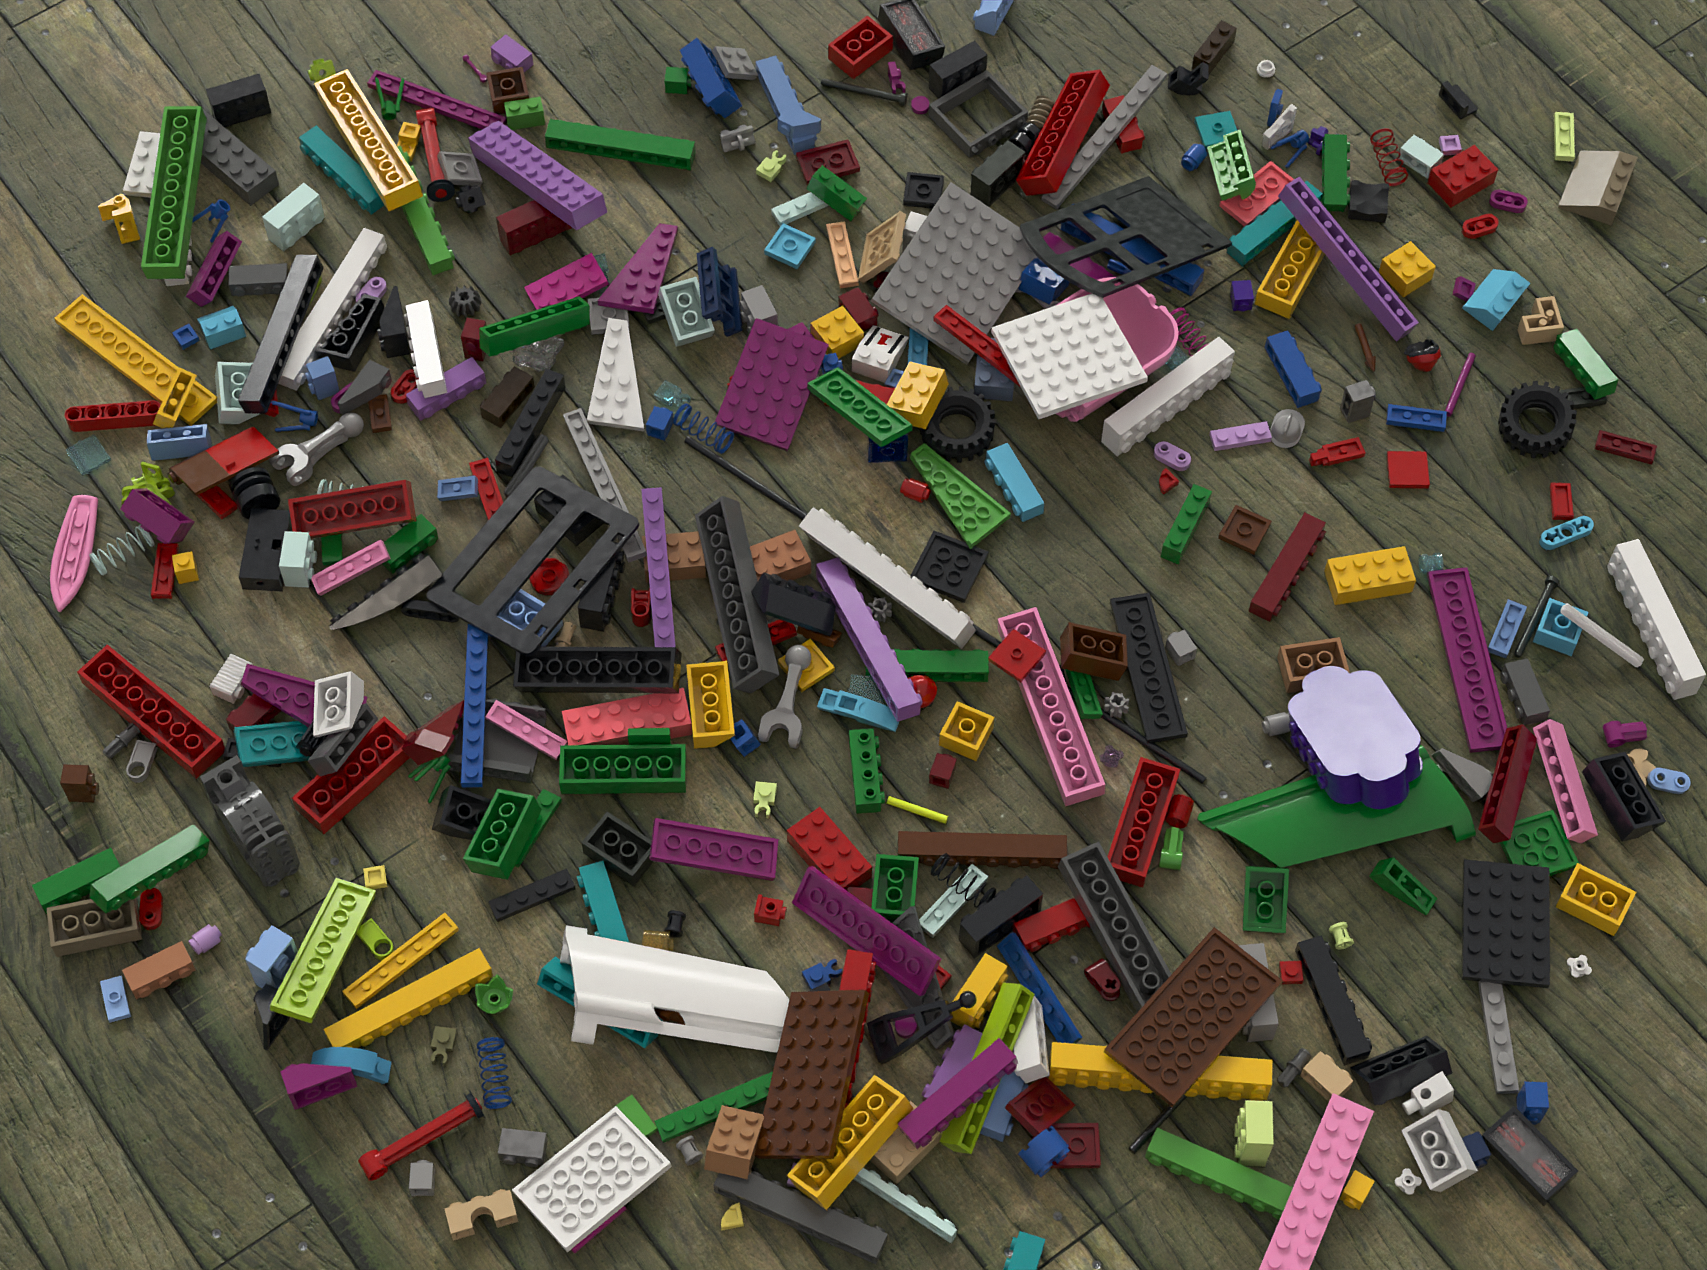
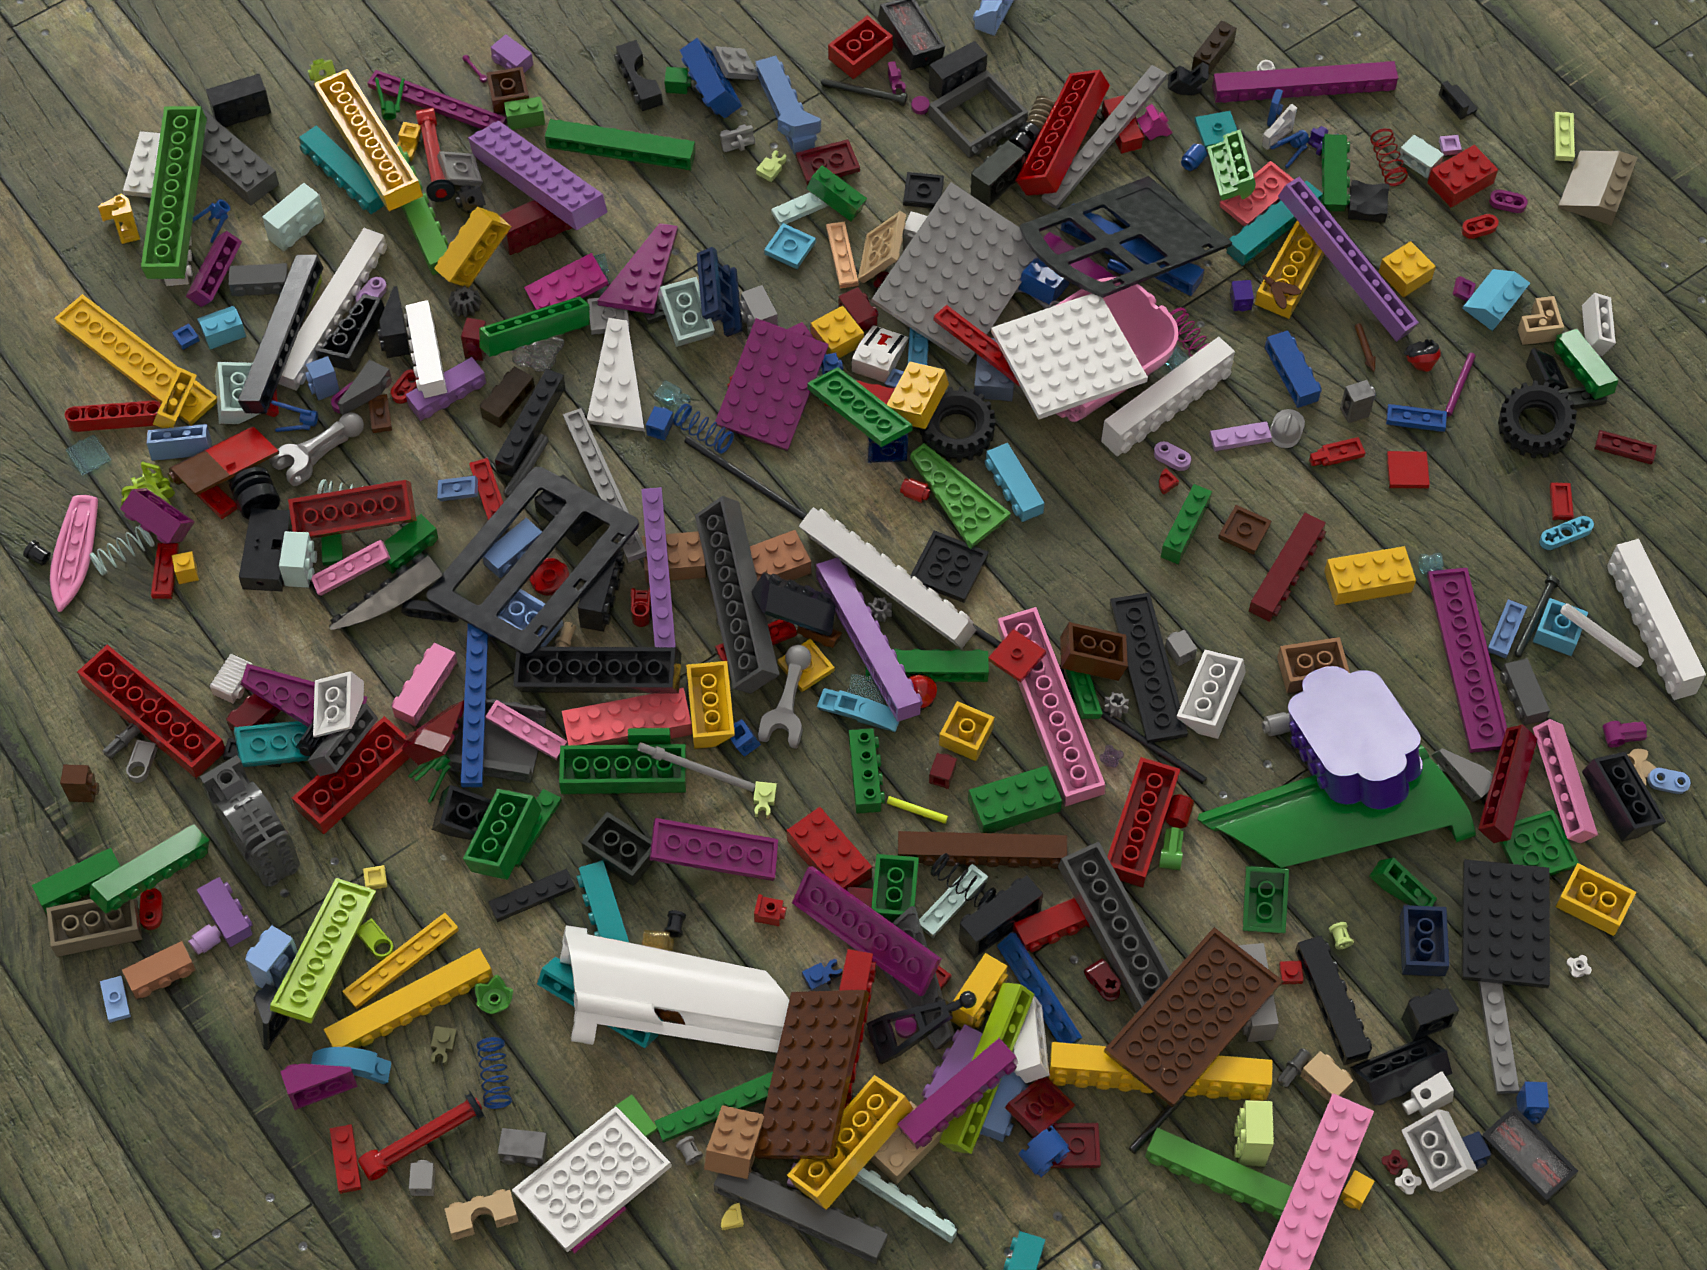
none -> black bush [23,540,51,566]
none -> medium lavender brick [197,877,253,947]
none -> red plate [330,1124,362,1194]
none -> bright pink brick [392,643,457,726]
none -> yellow brick [434,207,512,288]
none -> medium blue brick [483,518,542,579]
none -> black arch [614,40,663,111]
none -> light grey bar [637,742,755,792]
none -> green brick [968,765,1062,833]
none -> dark pink brick [1137,104,1172,141]
none -> white slope [1177,650,1246,739]
none -> magenta brick [1212,61,1398,103]
none -> reddish brown piece [1262,275,1301,309]
none -> dark red plate [1381,1149,1408,1175]
none -> dark blue brick [1399,905,1450,977]
none -> black brick [1401,988,1459,1041]
none -> black slope [1526,348,1569,390]
none -> white brick [1582,293,1616,356]

